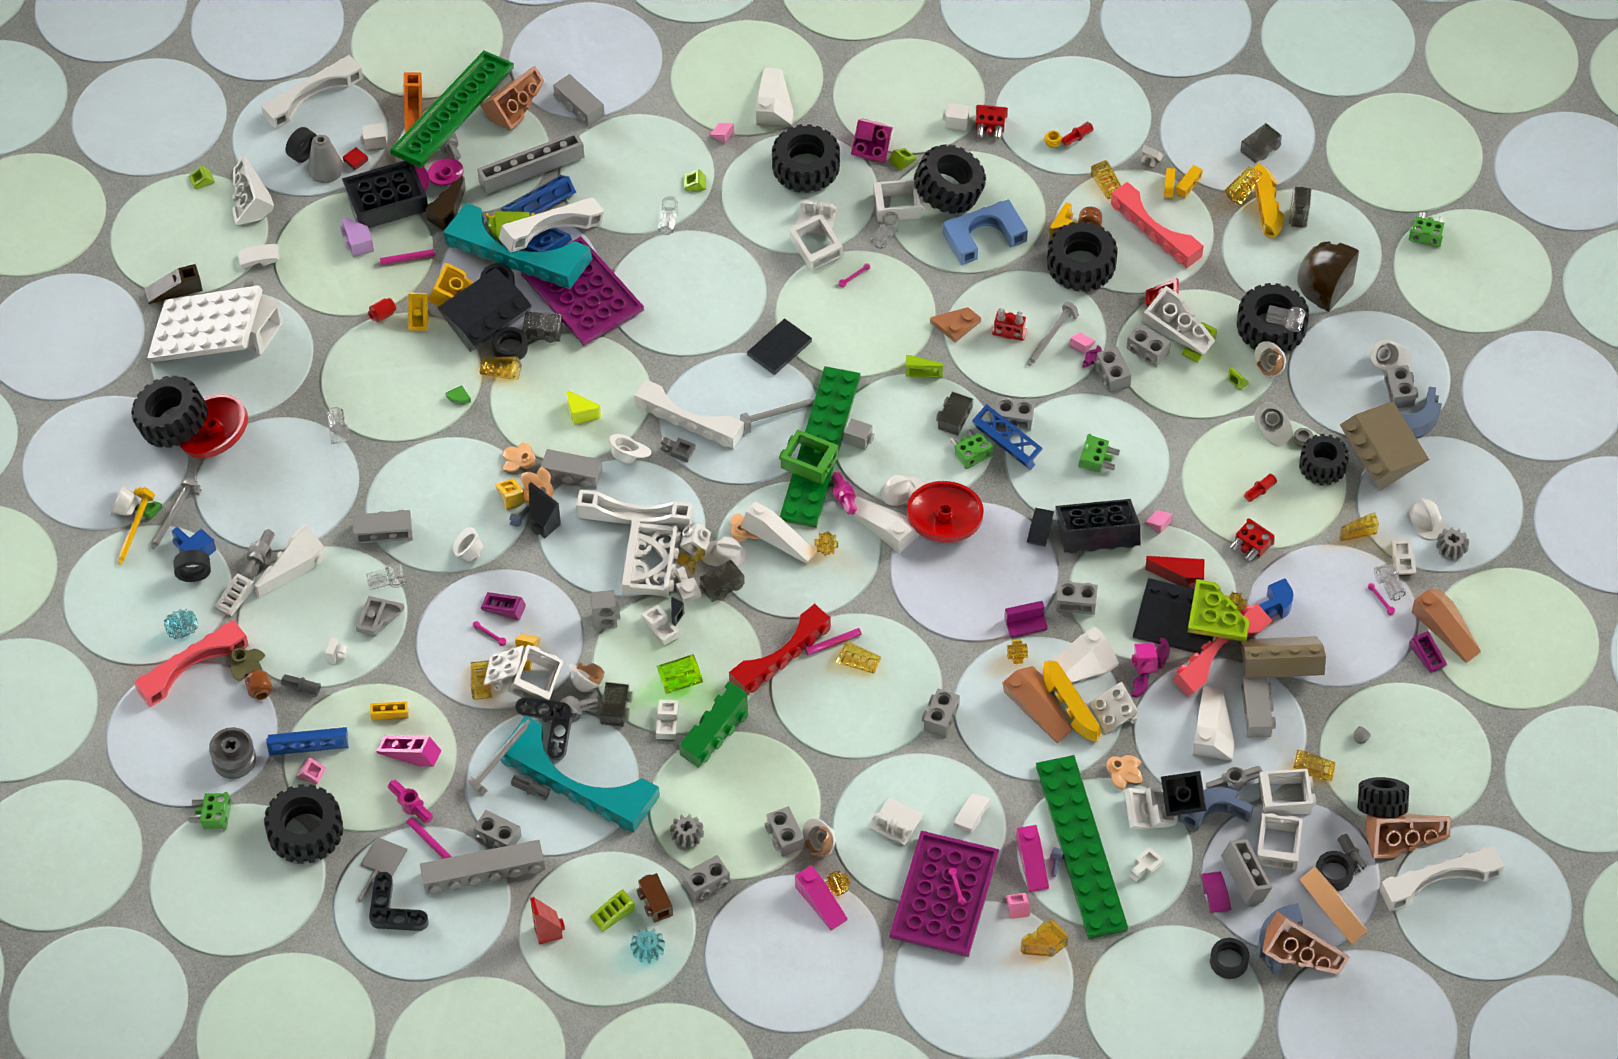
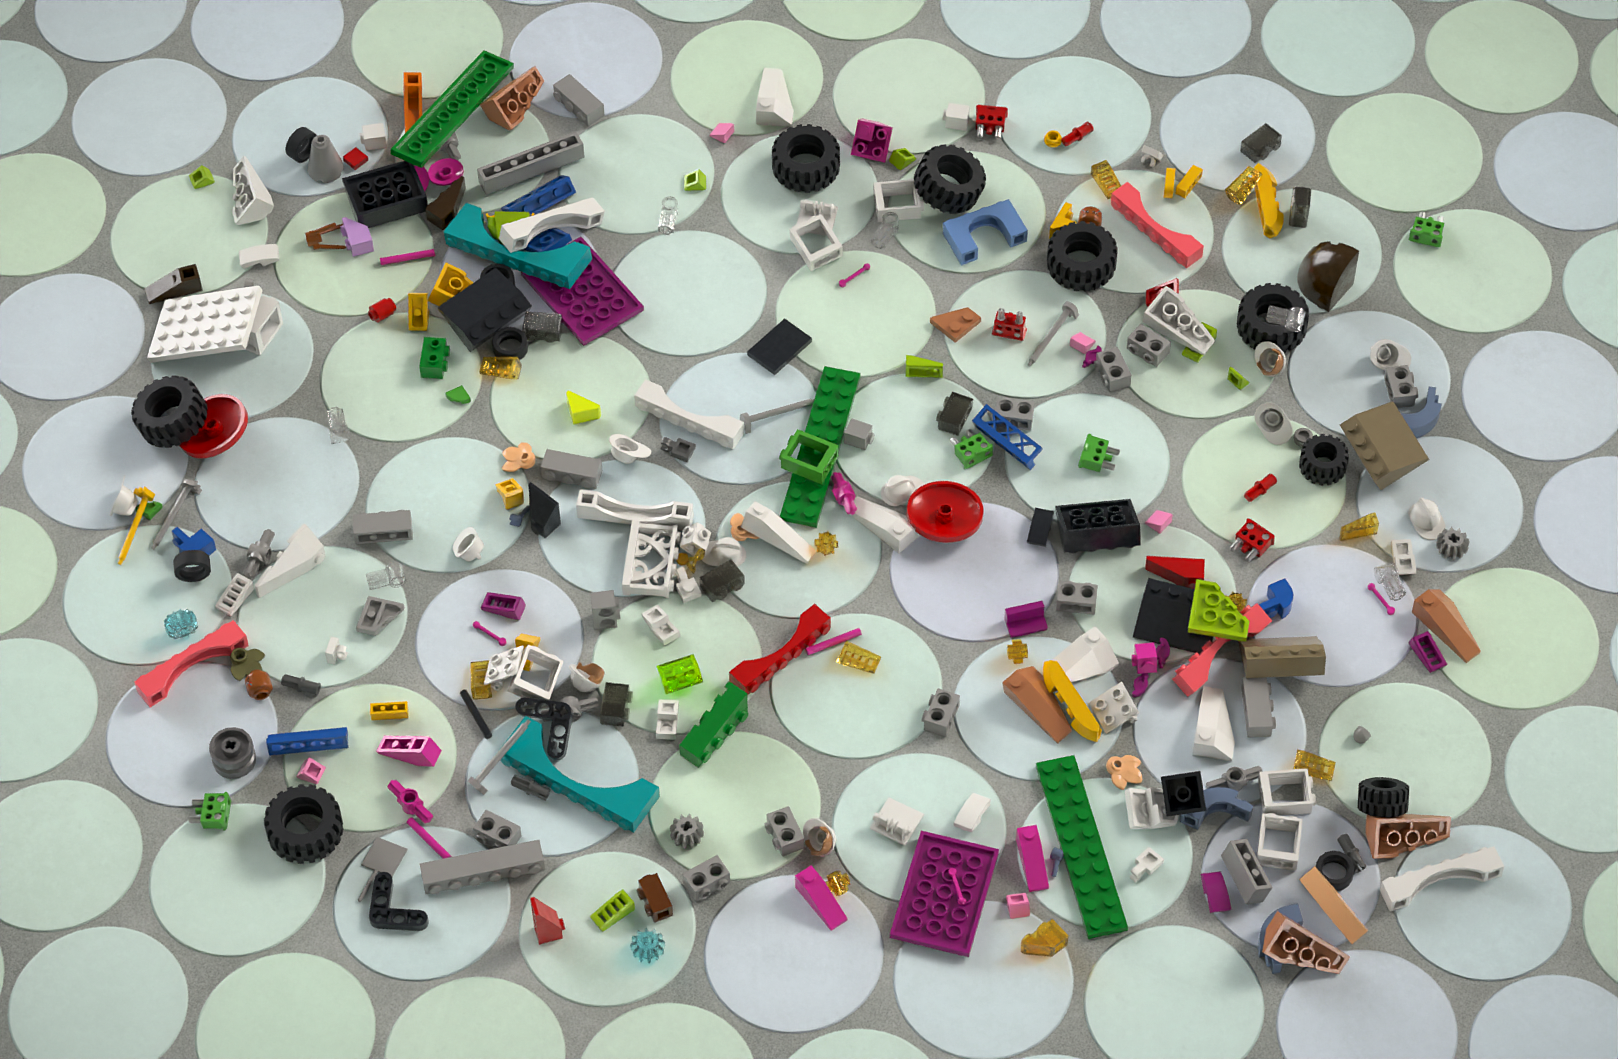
white arch [261,55,363,130] -> none
light nougat plate [521,467,554,502] -> none
black slope [671,597,685,626] -> none
black tyre [1209,937,1250,979] -> none
none -> dark orange plant [305,223,346,250]
none -> green brick [419,337,450,379]
none -> black bar [460,689,492,739]

